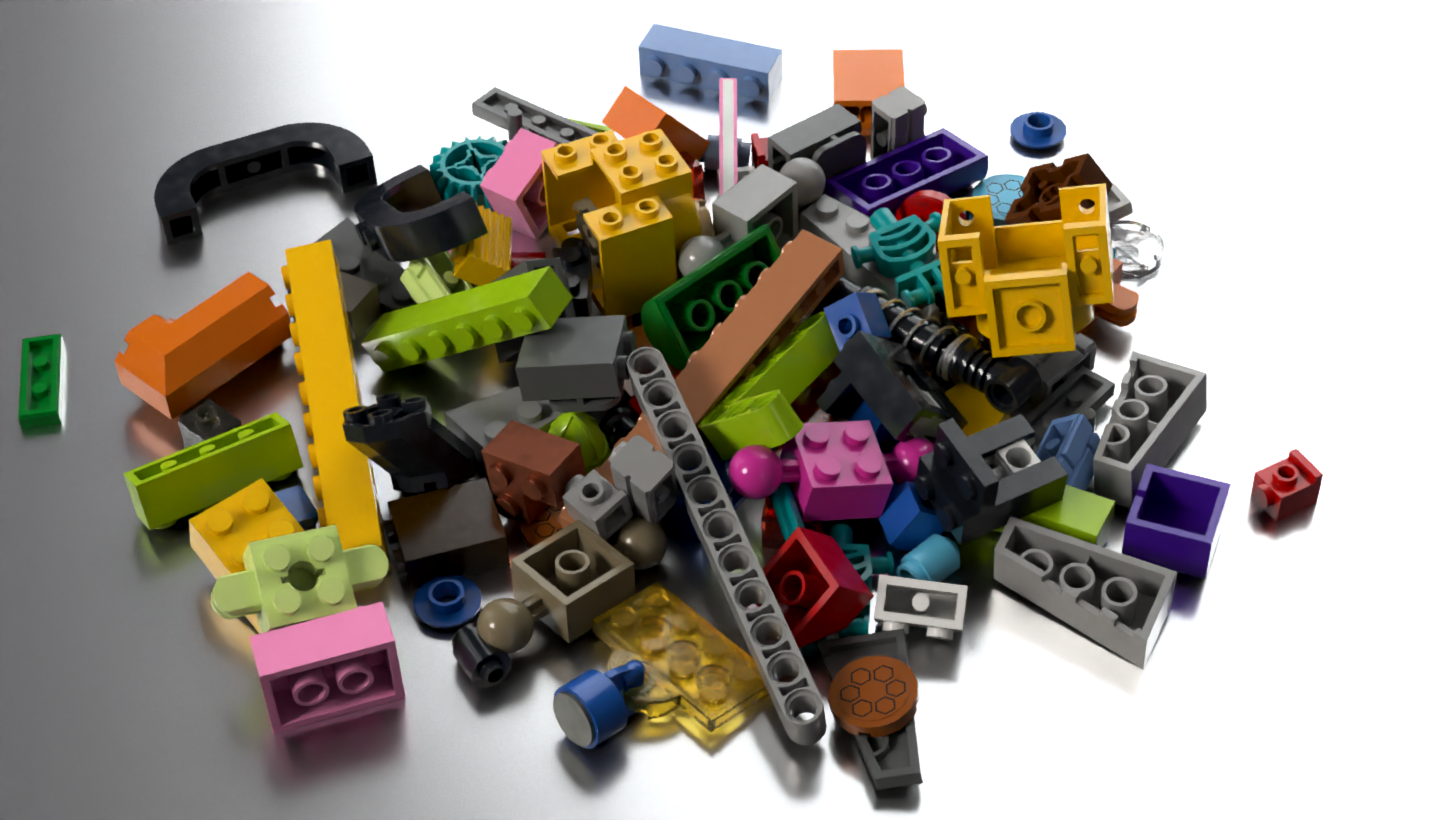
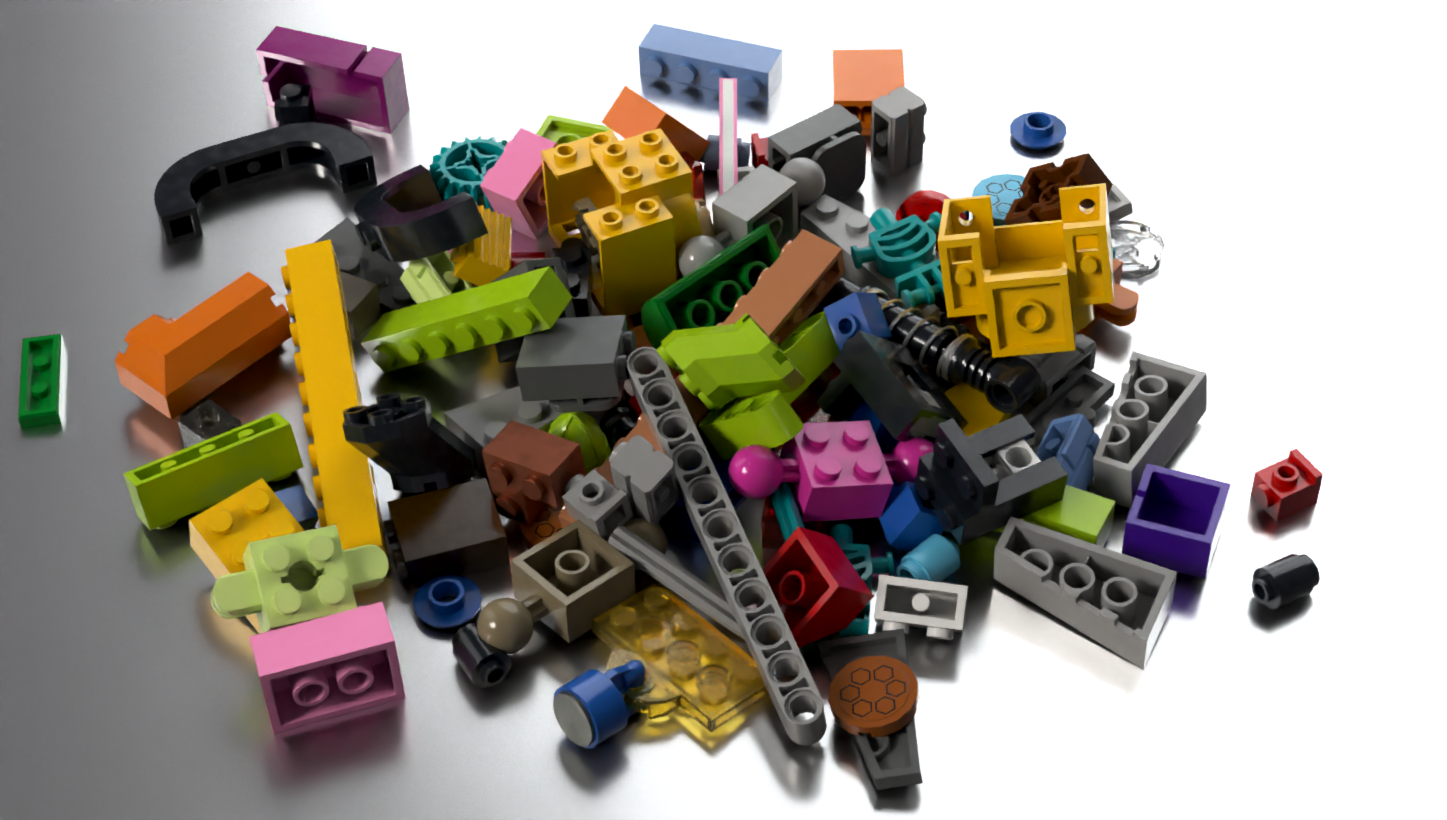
plate [472,87,599,145] -> none
dark purple brick [825,128,988,218] -> none
none -> magenta piece [256,26,410,134]
none -> black brick [274,84,317,126]
none -> light grey axle [608,525,745,640]
none -> lime brick [656,313,807,411]
none -> black brick [1251,554,1320,609]

